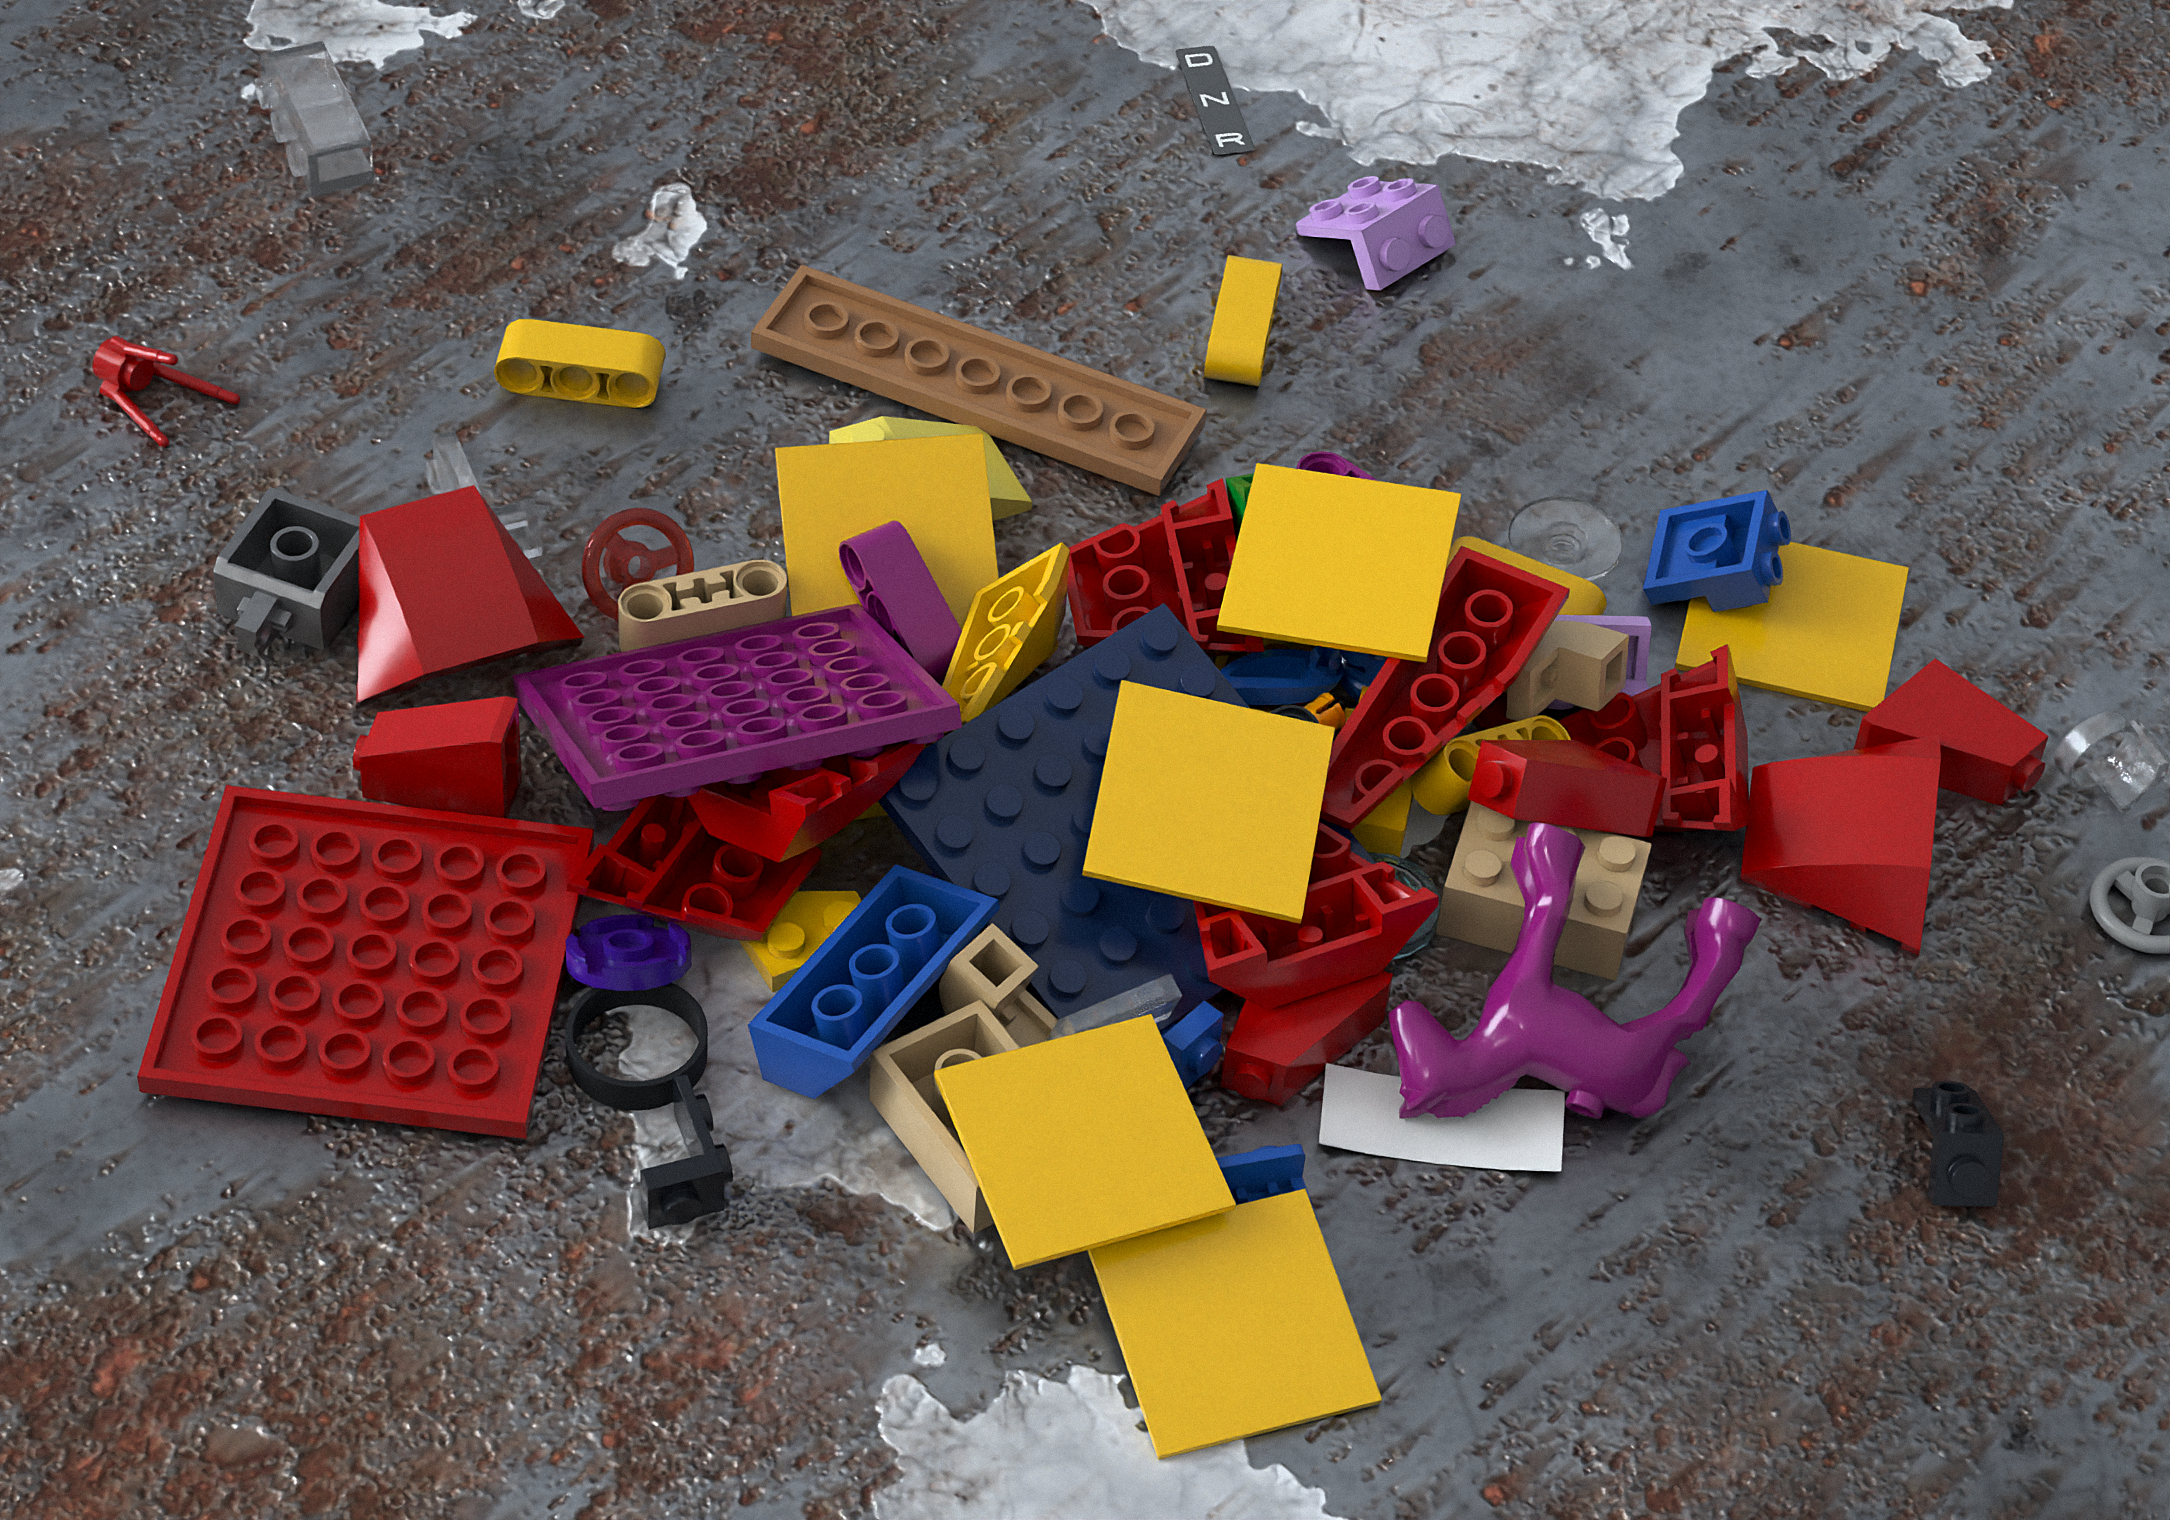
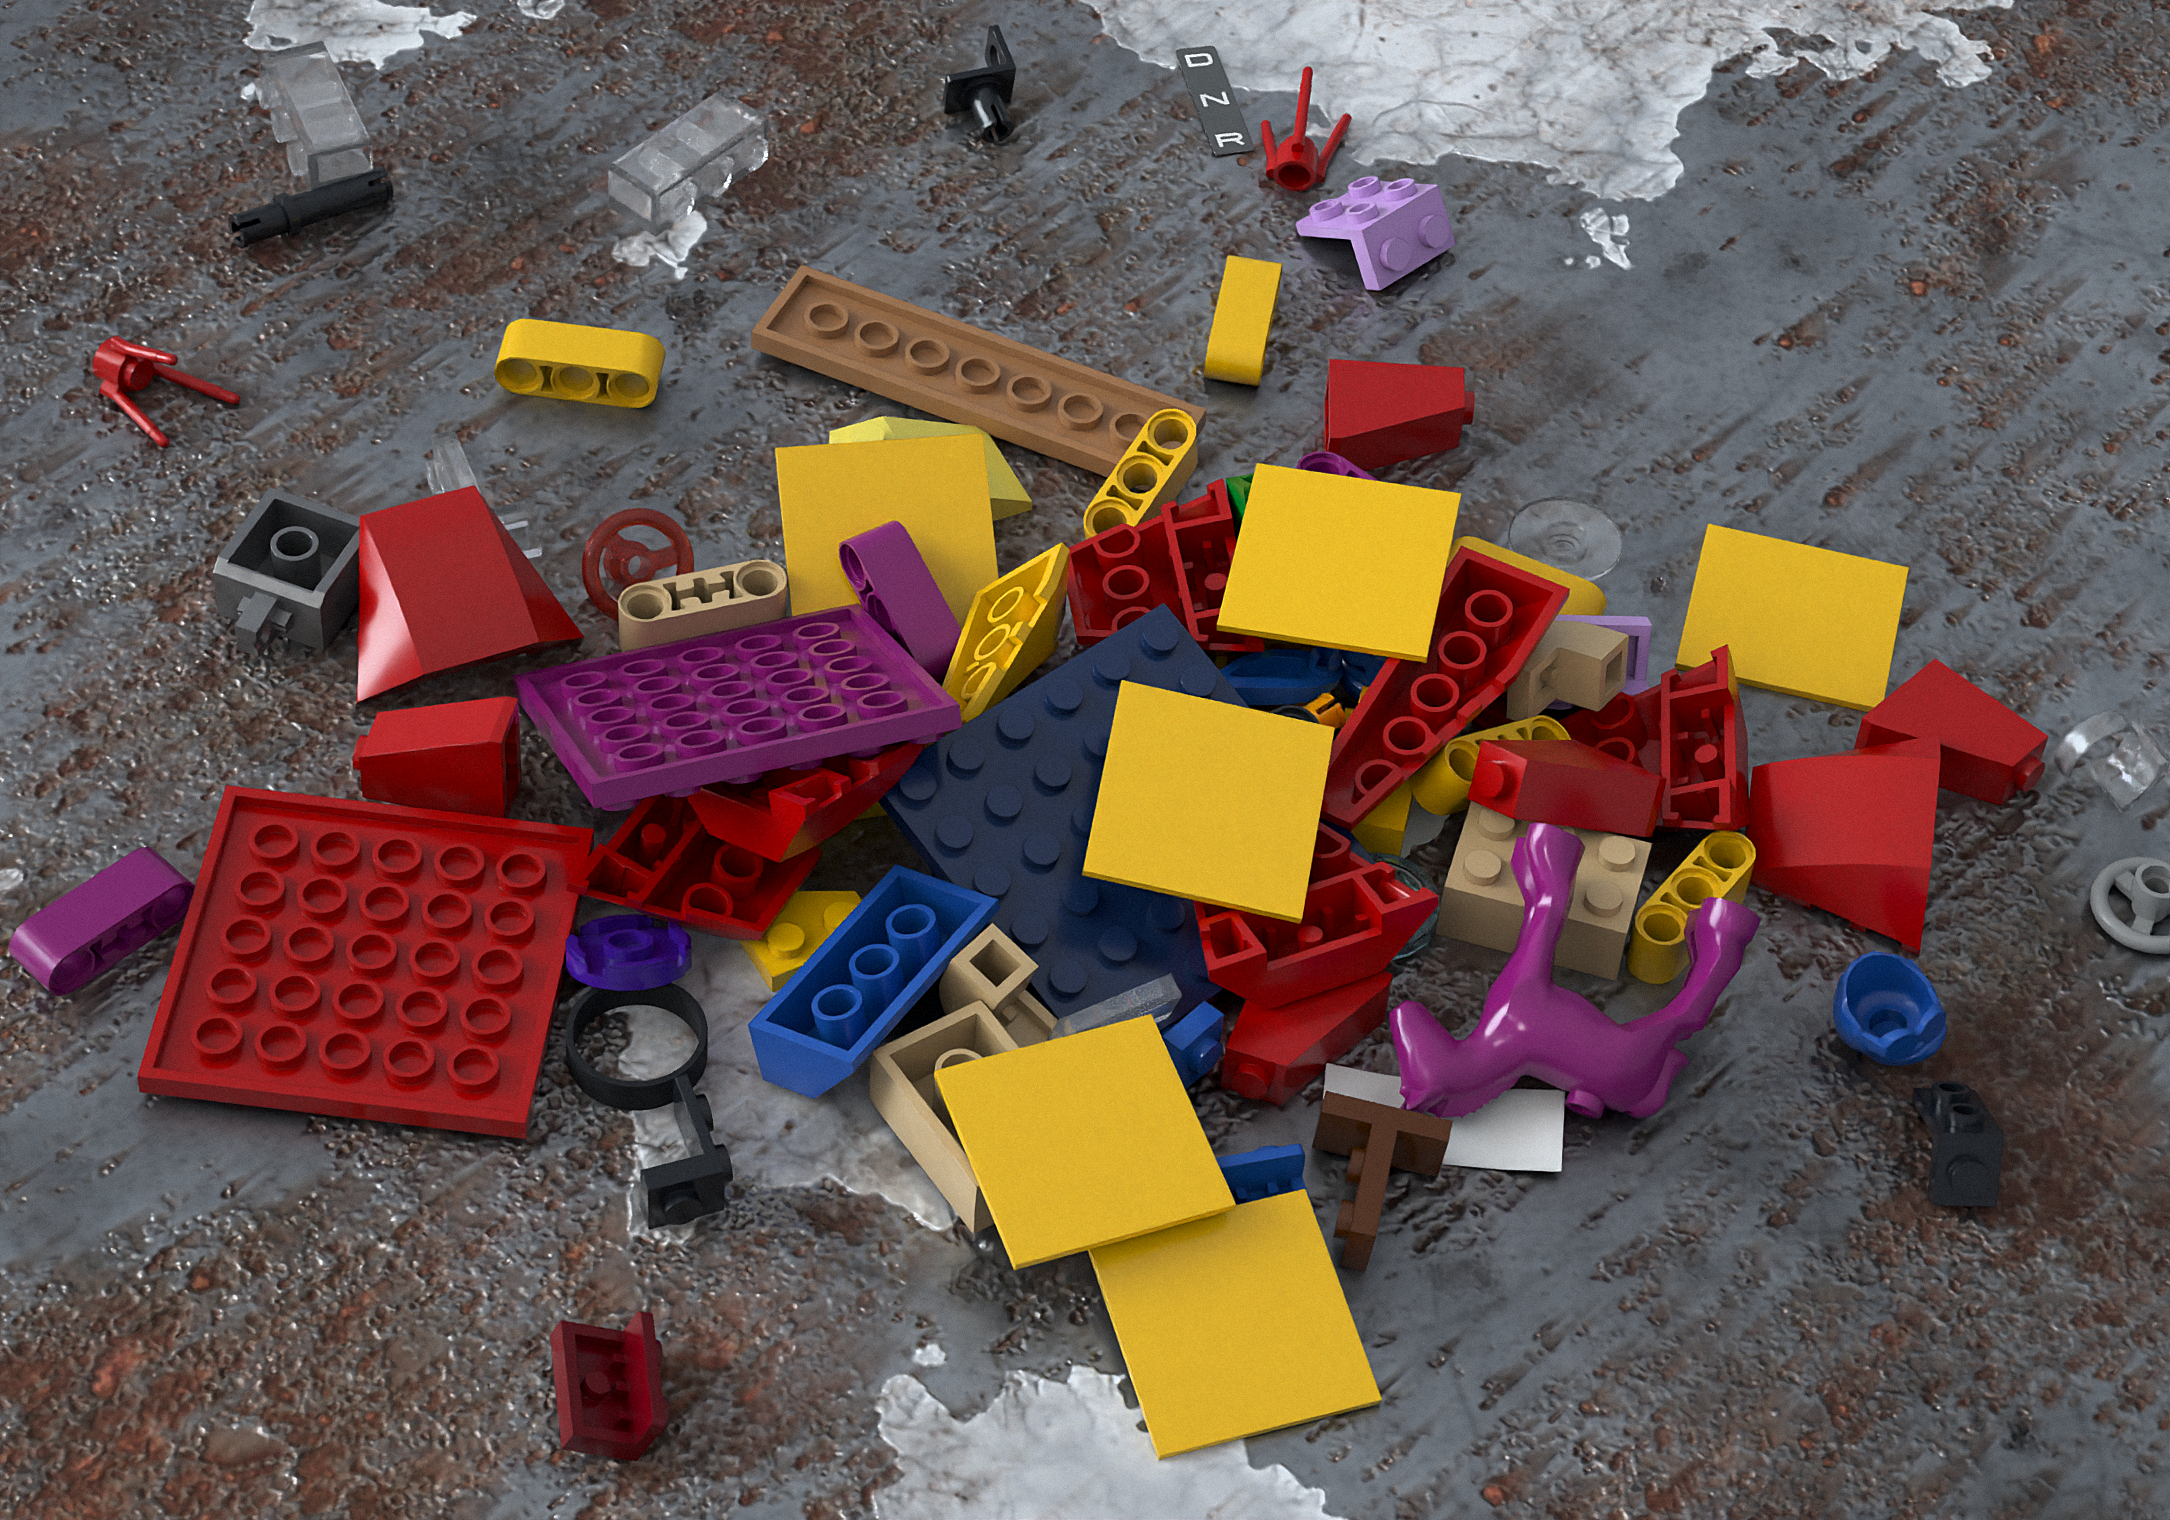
blue plate [1643,490,1791,612] -> none
none -> magenta beam [9,847,195,996]
none -> black pin [228,166,394,249]
none -> dark red bracket [550,1311,669,1462]
none -> clear brick [608,89,769,237]
none -> black bracket [942,24,1016,143]
none -> yellow beam [1083,409,1198,540]
none -> red plant [1261,66,1352,192]
none -> reddish brown bracket [1312,1091,1453,1272]
none -> red slope [1324,359,1475,471]
none -> yellow beam [1626,830,1756,984]
none -> blue hair [1833,950,1948,1066]

